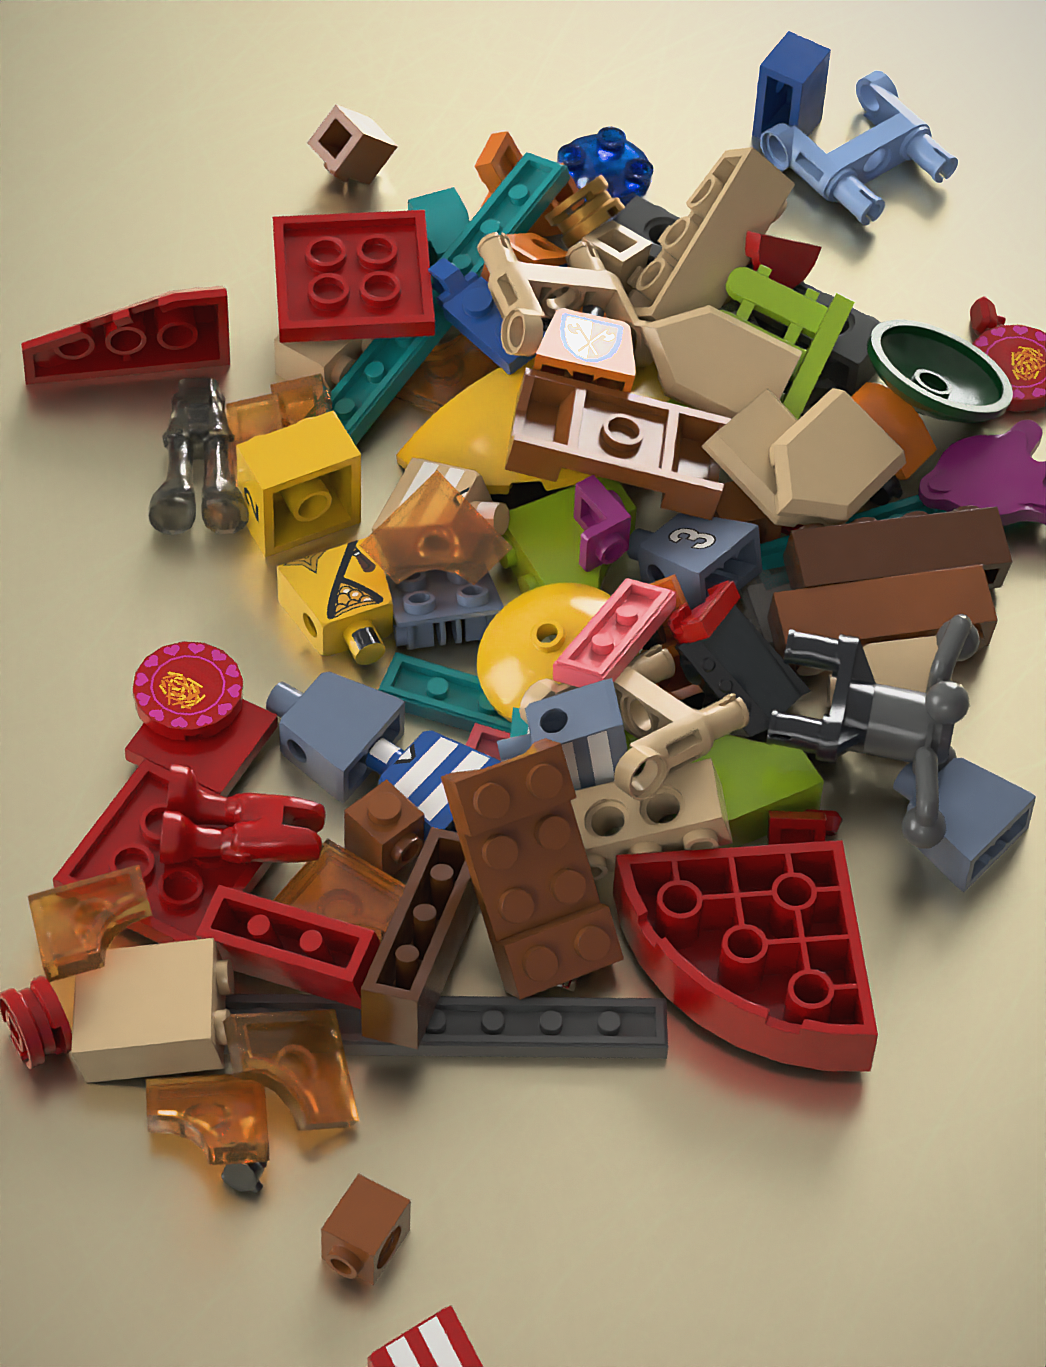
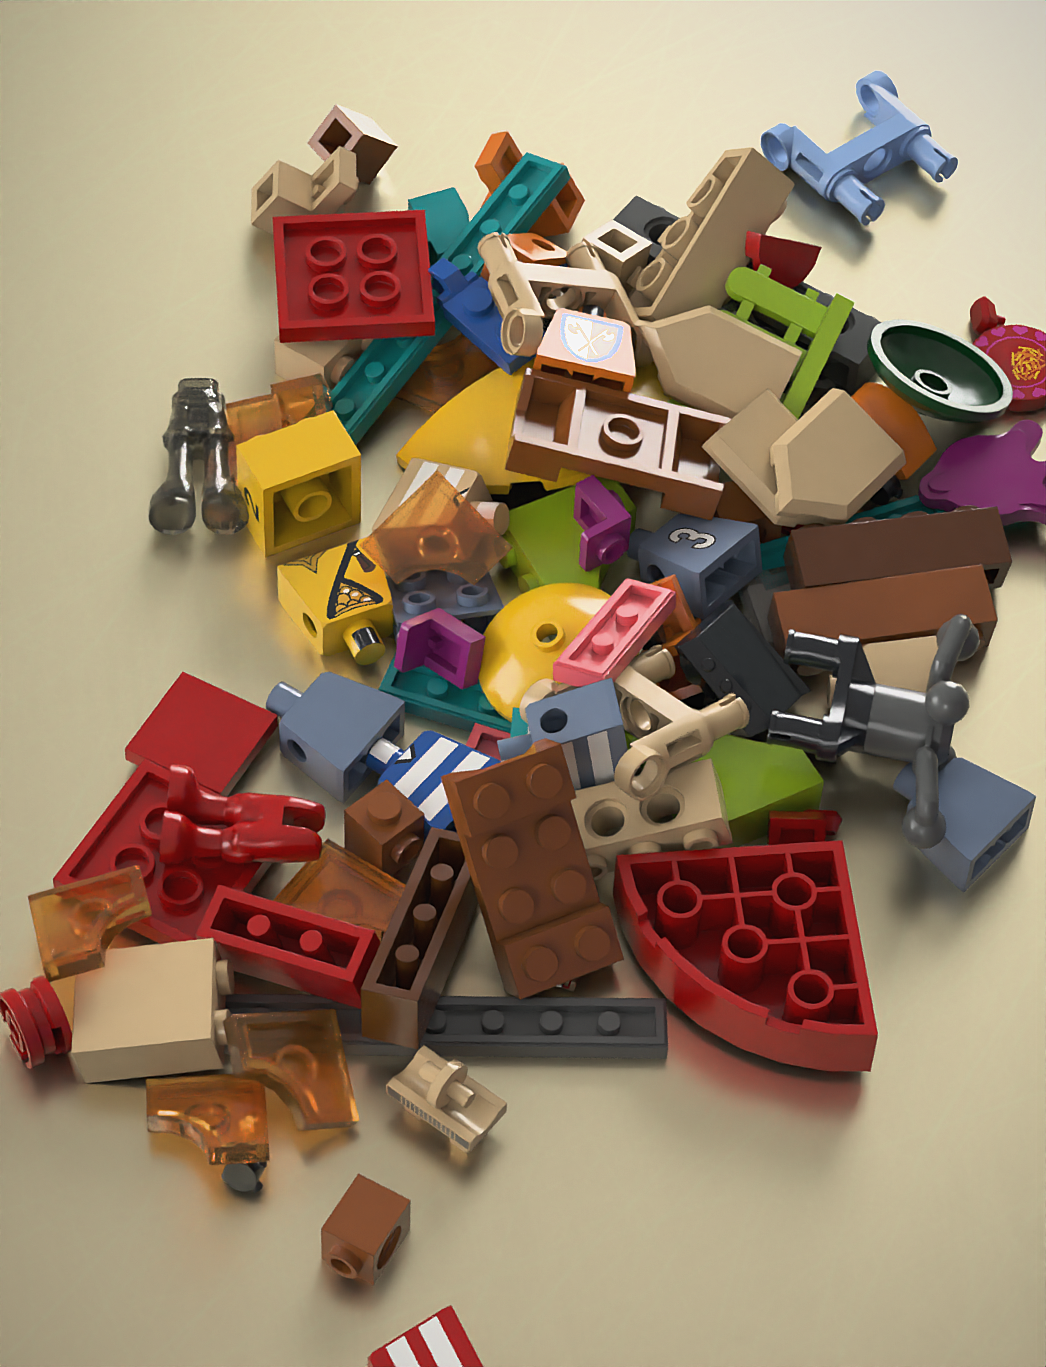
red wedge [21,286,230,385] -> none
red tile [132,641,244,740] -> none
pearl gold wheel [545,175,625,249] -> none
clear blue dish [556,126,654,207] -> none
red tile [667,580,741,644] -> none
blue brick [752,30,831,139] -> none
none -> tan brick [251,146,359,235]
none -> tan hips [386,1045,507,1153]
none -> magenta bracket [394,608,486,690]

